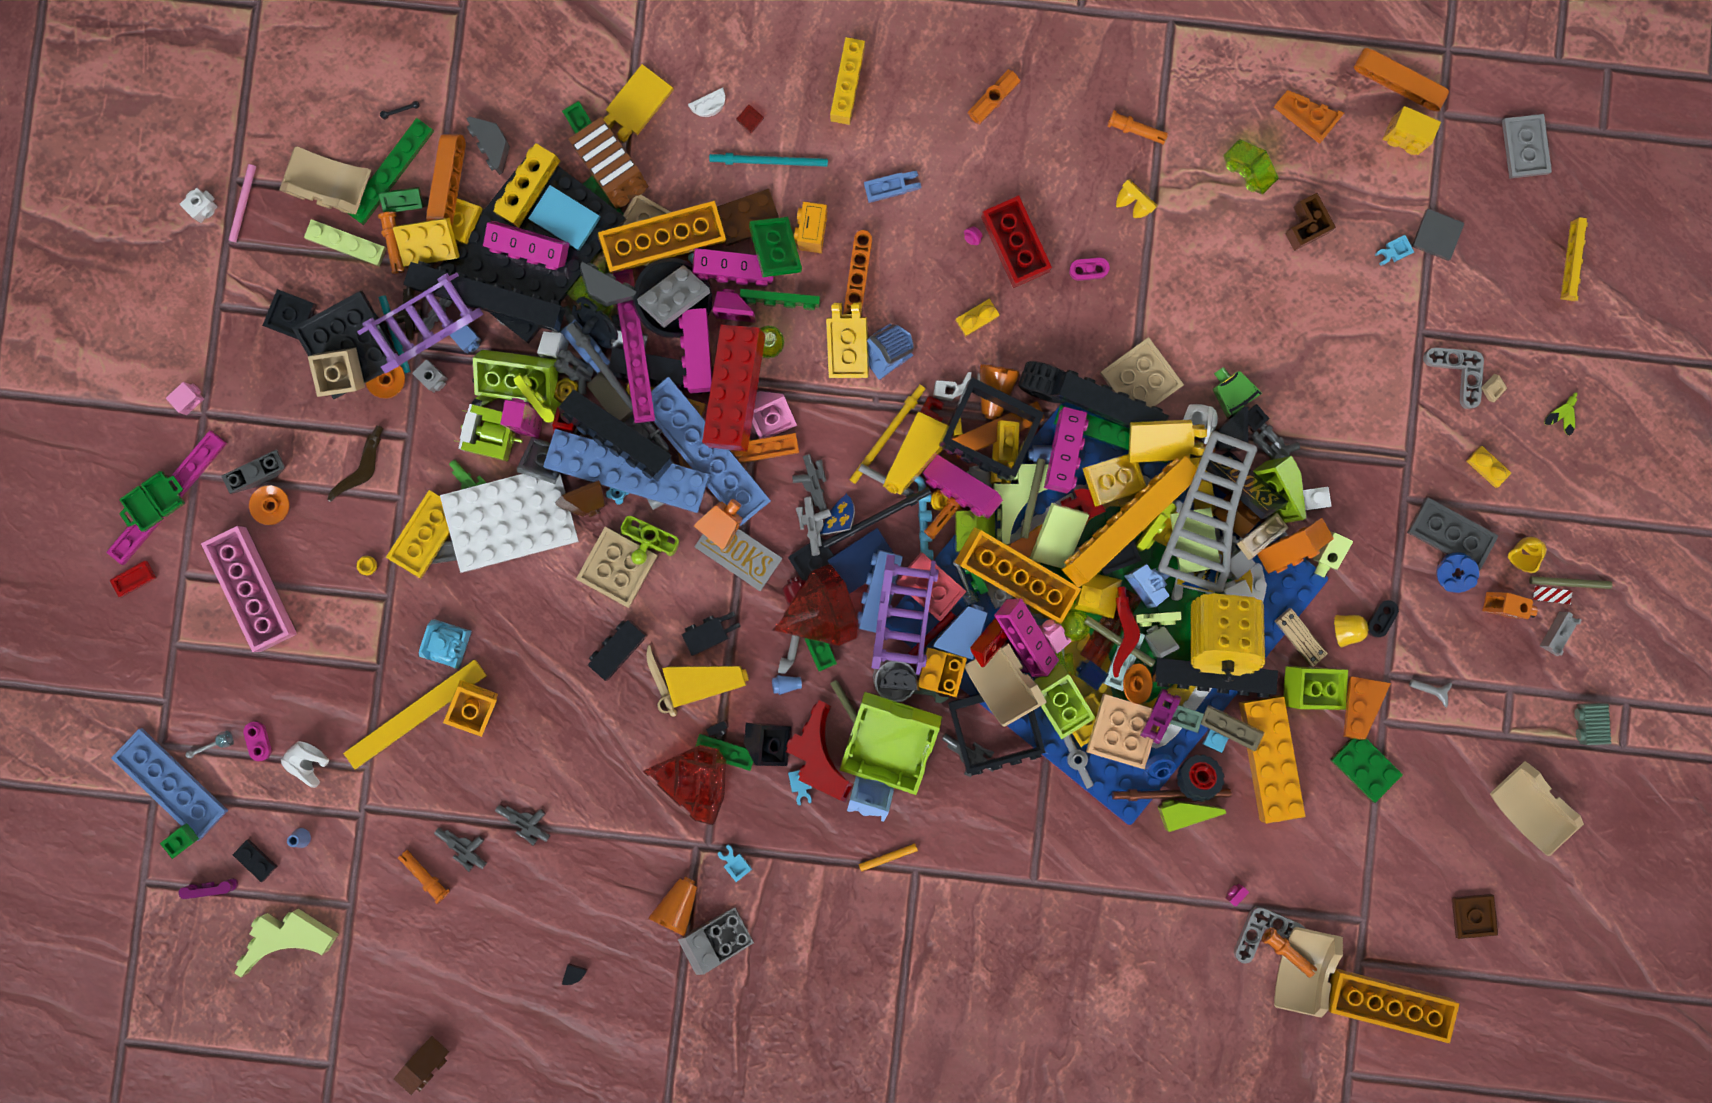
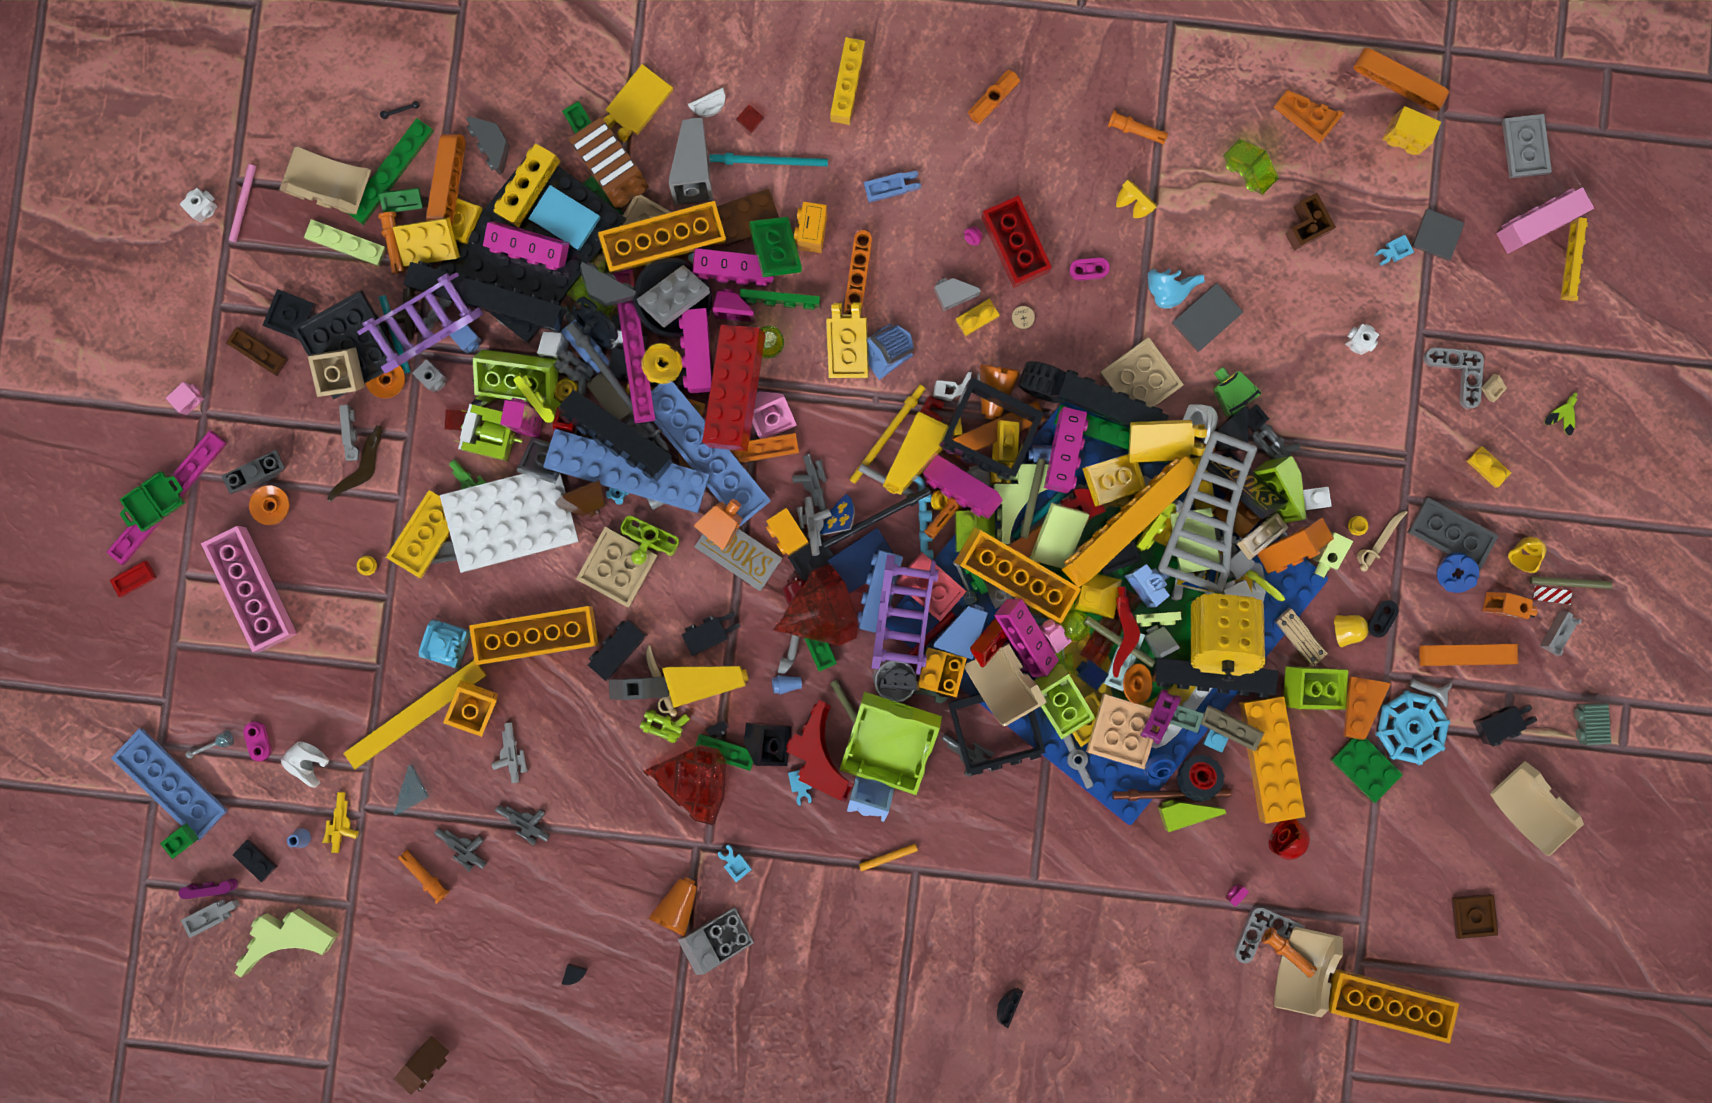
none -> light grey hinge [181,899,240,938]
none -> reddish brown tile [226,327,288,376]
none -> yellow piece [322,792,359,853]
none -> light grey hinge [339,405,360,461]
none -> clear light blue tile [394,765,429,815]
none -> clear red tile [445,410,467,431]
none -> light orange brick [469,606,599,665]
none -> light grey piece [491,722,528,783]
none -> dark grey slope [609,676,669,700]
none -> lime piece [640,709,690,743]
none -> yellow plate [641,343,683,384]
none -> light grey slope [669,118,714,205]
none -> light orange brick [766,508,809,556]
none -> light grey slope [934,278,981,312]
none -> black plate [997,988,1023,1028]
none -> teal bar [1011,488,1075,541]
none -> tan piece [1012,306,1035,329]
none -> medium azure piece [1148,269,1205,309]
none -> dark grey tile [1172,283,1243,352]
none -> neon yellow piece [1246,569,1285,601]
none -> red cylinder [1268,819,1310,860]
none -> white brick [1345,324,1379,355]
none -> yellow plate [1348,516,1368,536]
none -> tan sword [1357,511,1407,572]
none -> medium azure plate [1375,690,1451,765]
none -> orange beam [1419,644,1519,666]
none -> black hinge [1473,704,1537,746]
none -> bright pink brick [1496,187,1594,254]

